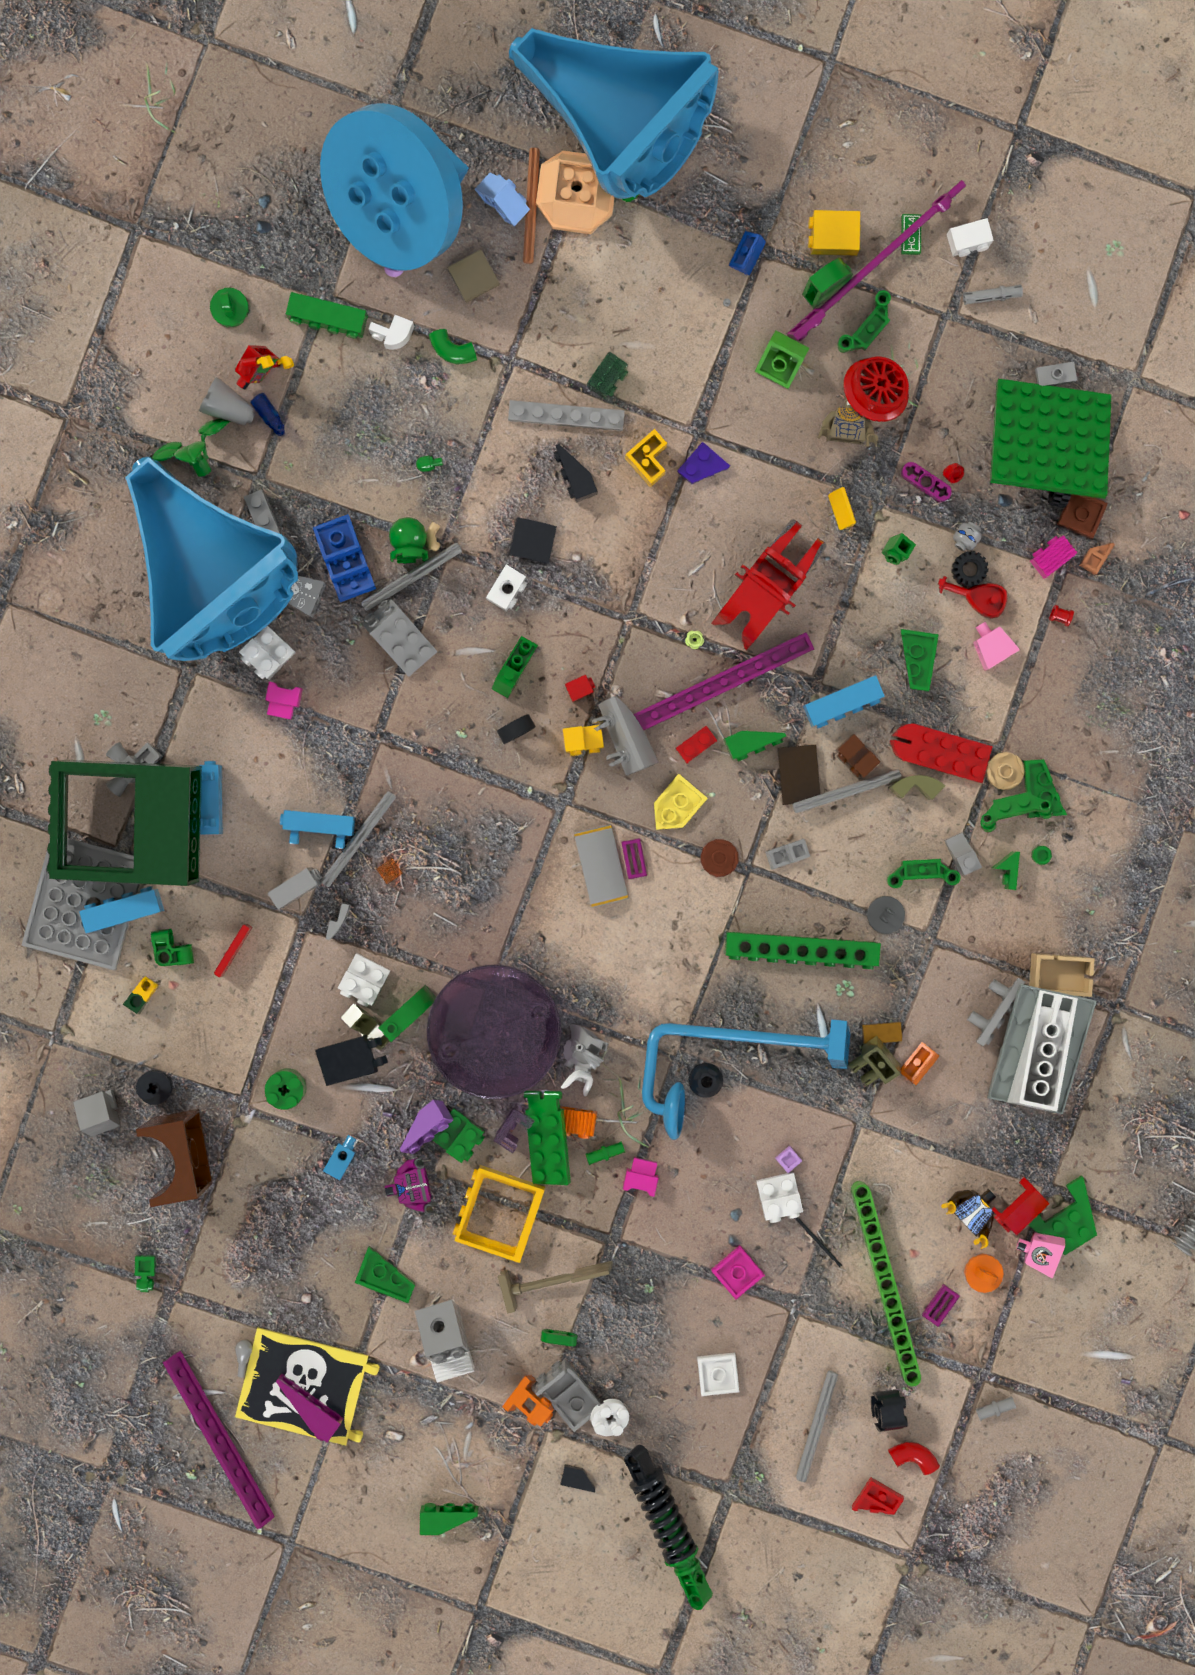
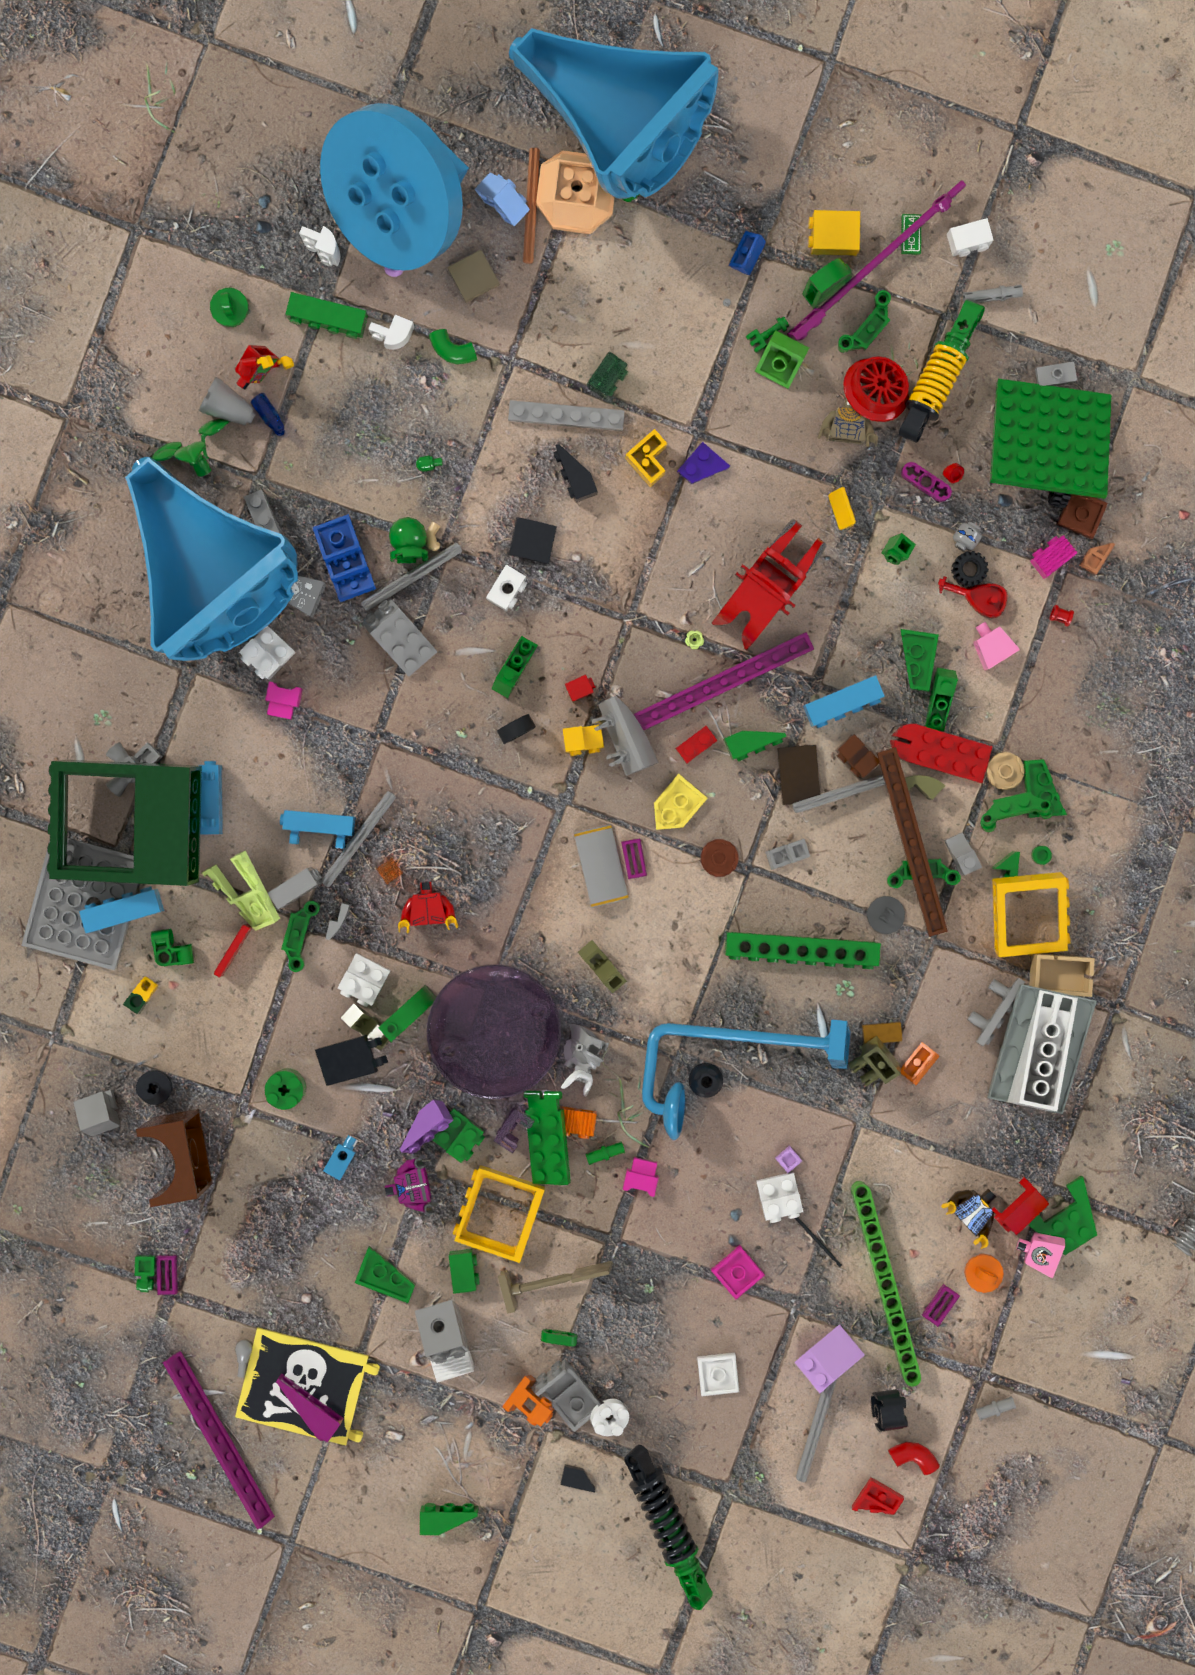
none -> magenta tile [156,1255,178,1295]
none -> yellowish green wing [202,851,280,931]
none -> green plate [281,901,320,972]
none -> white brick [299,226,341,266]
none -> red torso [398,882,458,933]
none -> green brick [449,1249,480,1294]
none -> olive brick [578,940,627,994]
none -> green hinge [746,316,789,353]
none -> lavender slope [795,1325,865,1393]
none -> reddish brown plate [876,747,948,937]
none -> piece [898,300,985,443]
none -> green slope [925,667,958,732]
none -> yellow piece [992,872,1070,957]

